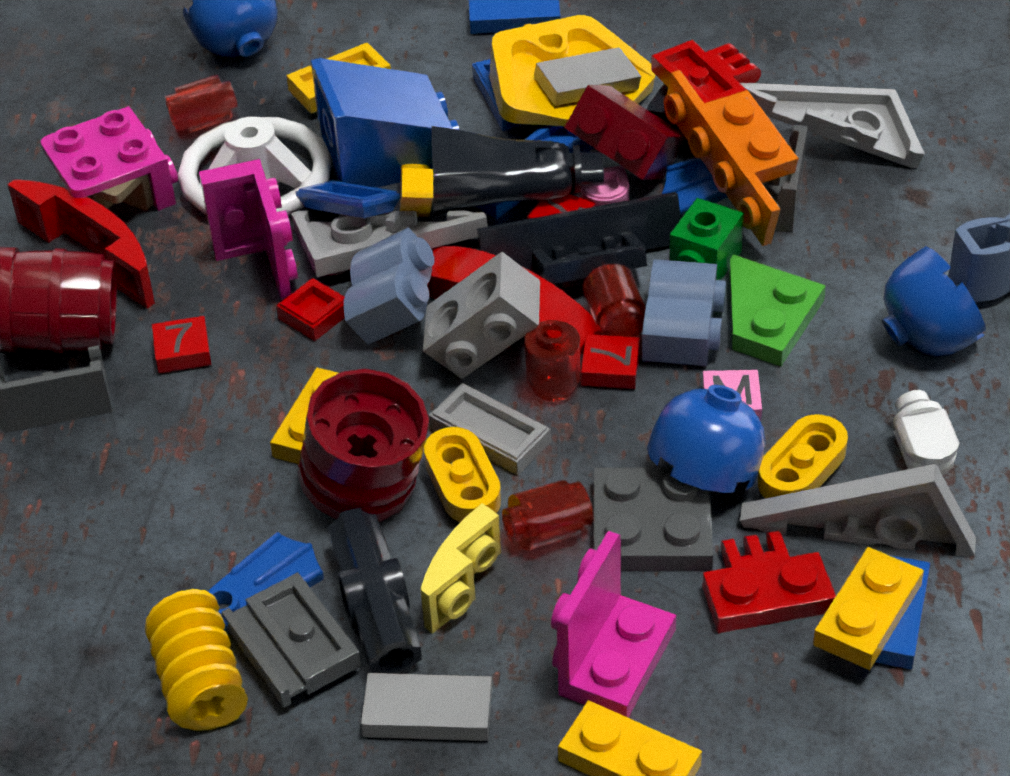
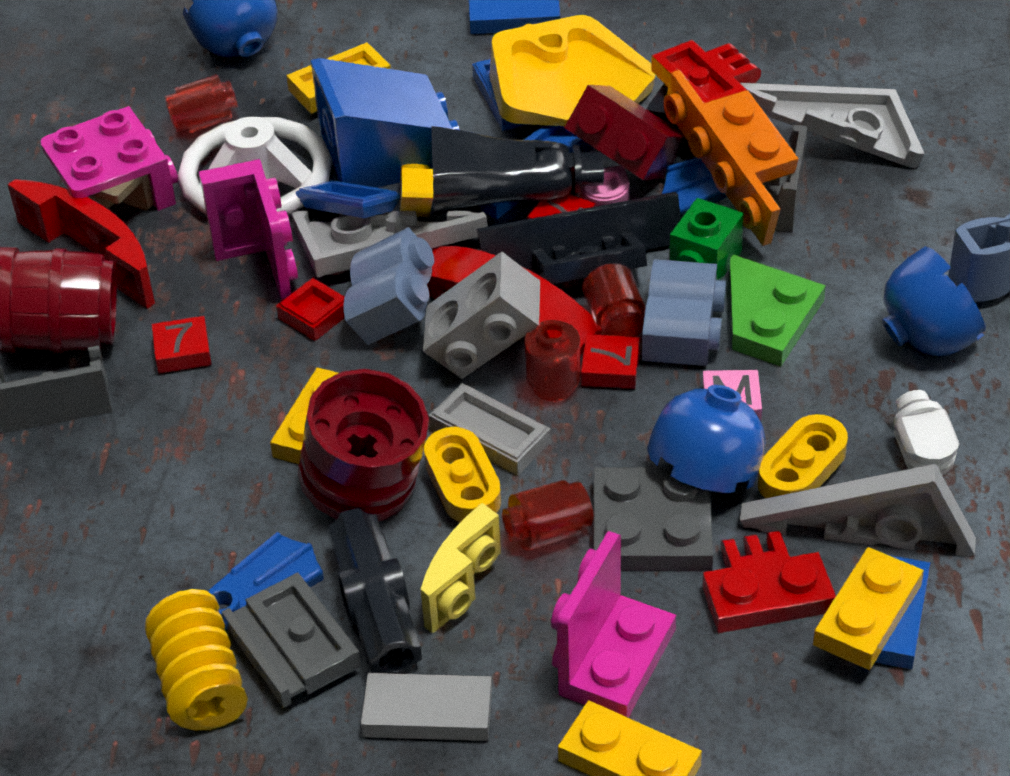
light grey tile [534,47,642,106] -> none

